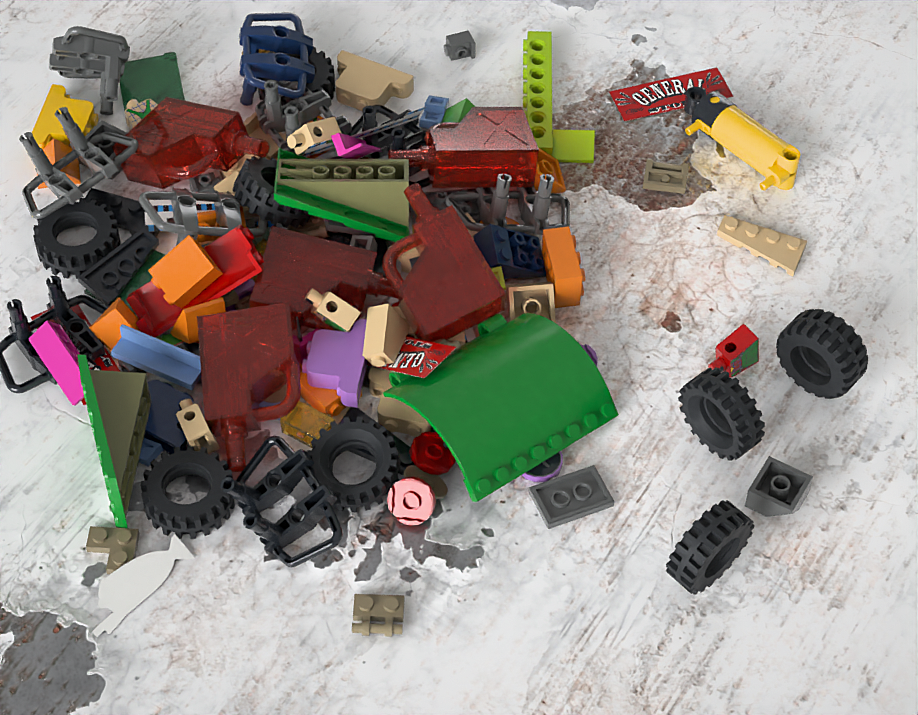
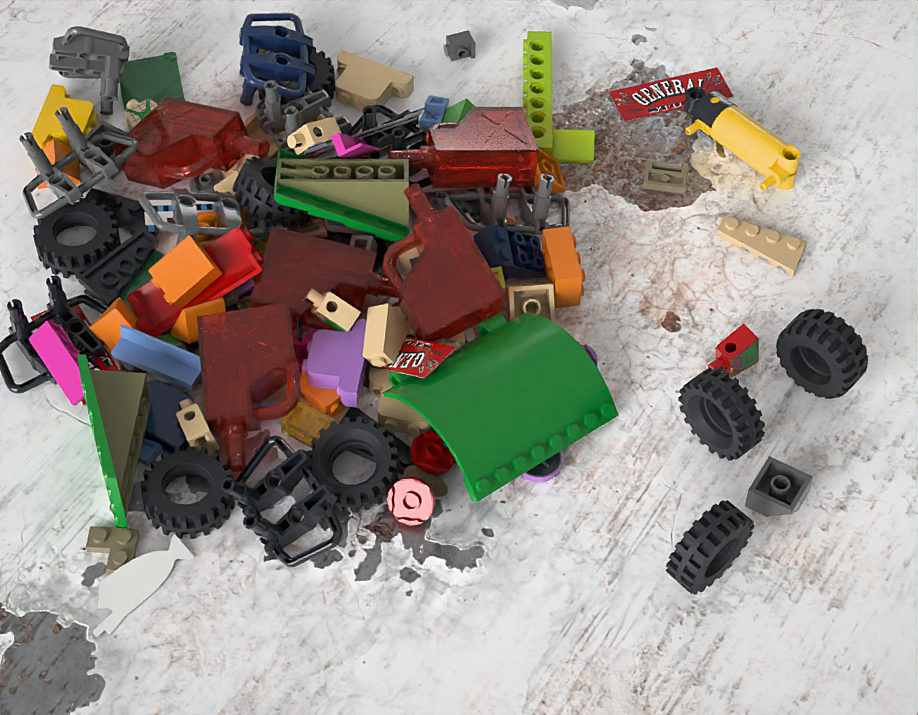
dark tan plate [352,594,405,637] -> none
dark grey tile [529,465,615,529] -> none

